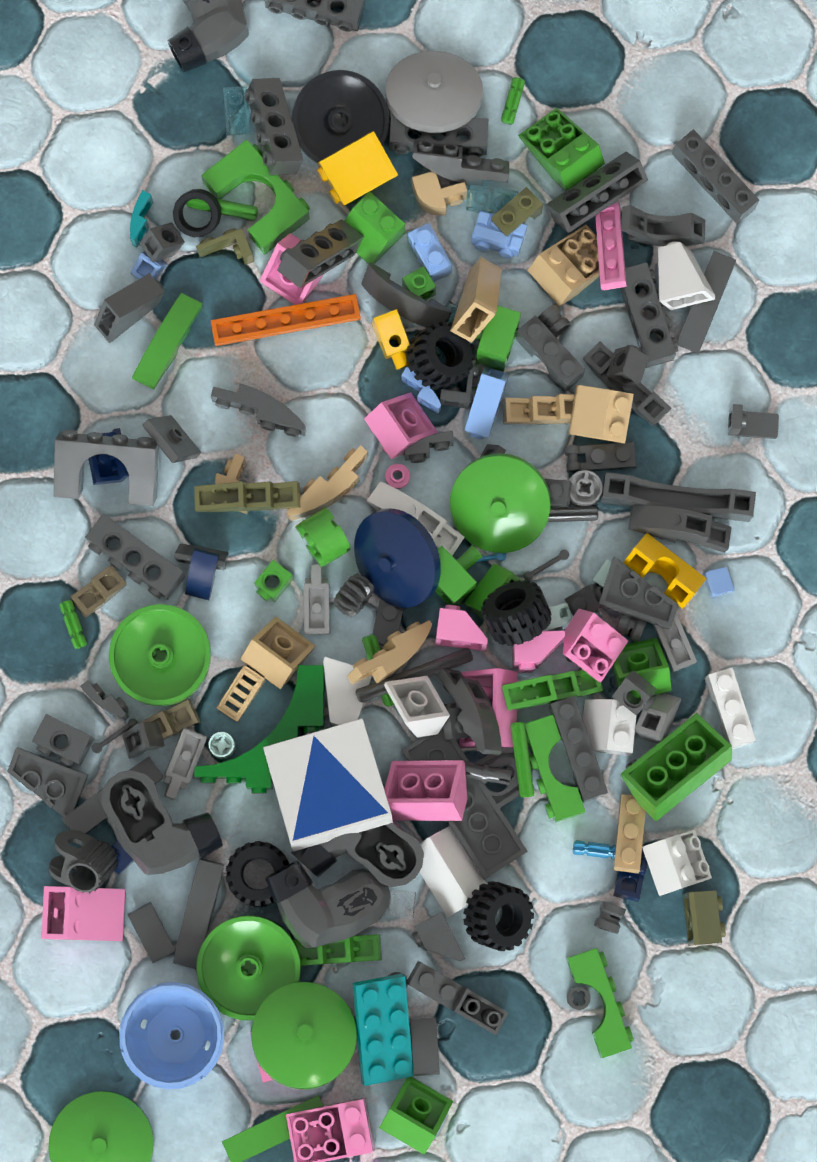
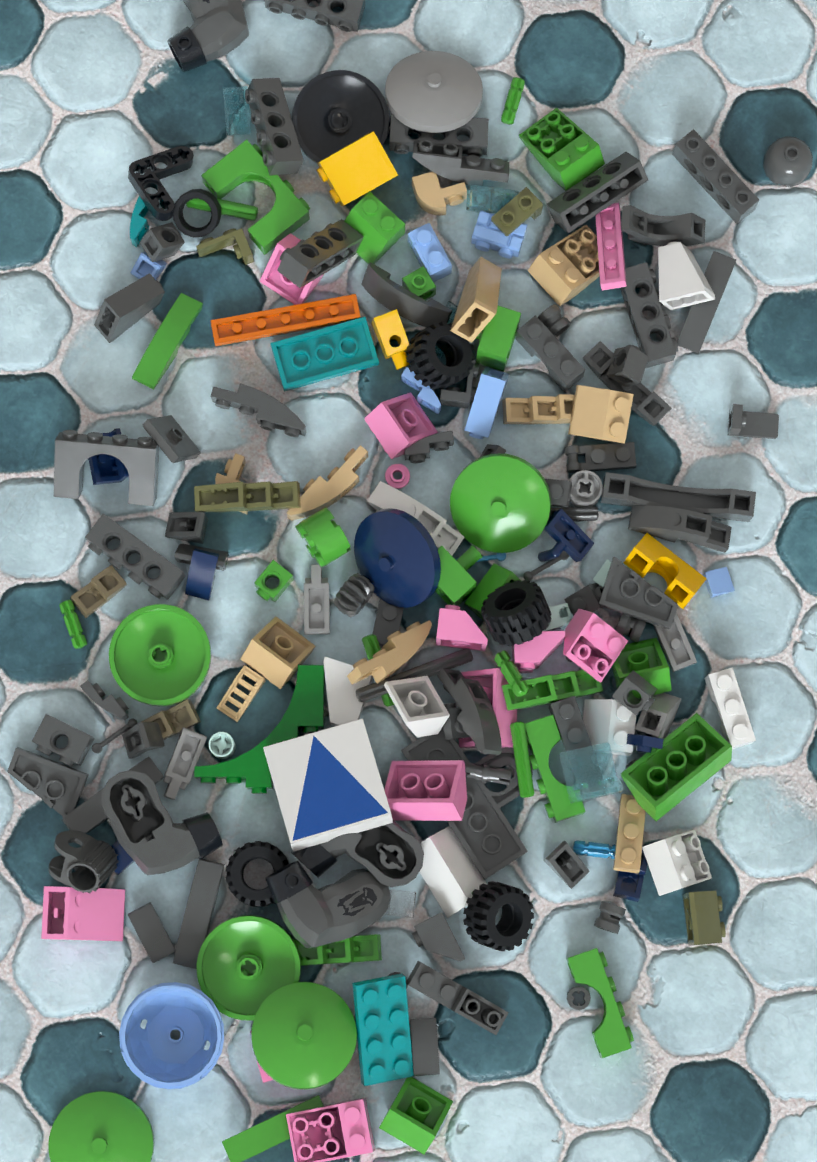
none -> black beam [128,146,194,221]
none -> dark grey slope [165,512,208,544]
none -> teal plate [270,317,379,392]
none -> bright green axle [494,650,529,697]
none -> dark blue plate [538,509,594,562]
none -> dark grey slope [544,841,590,889]
none -> clear light blue bracket [559,742,623,804]
none -> dark blue plate [626,734,664,753]
none -> dark grey cylinder [763,136,813,187]

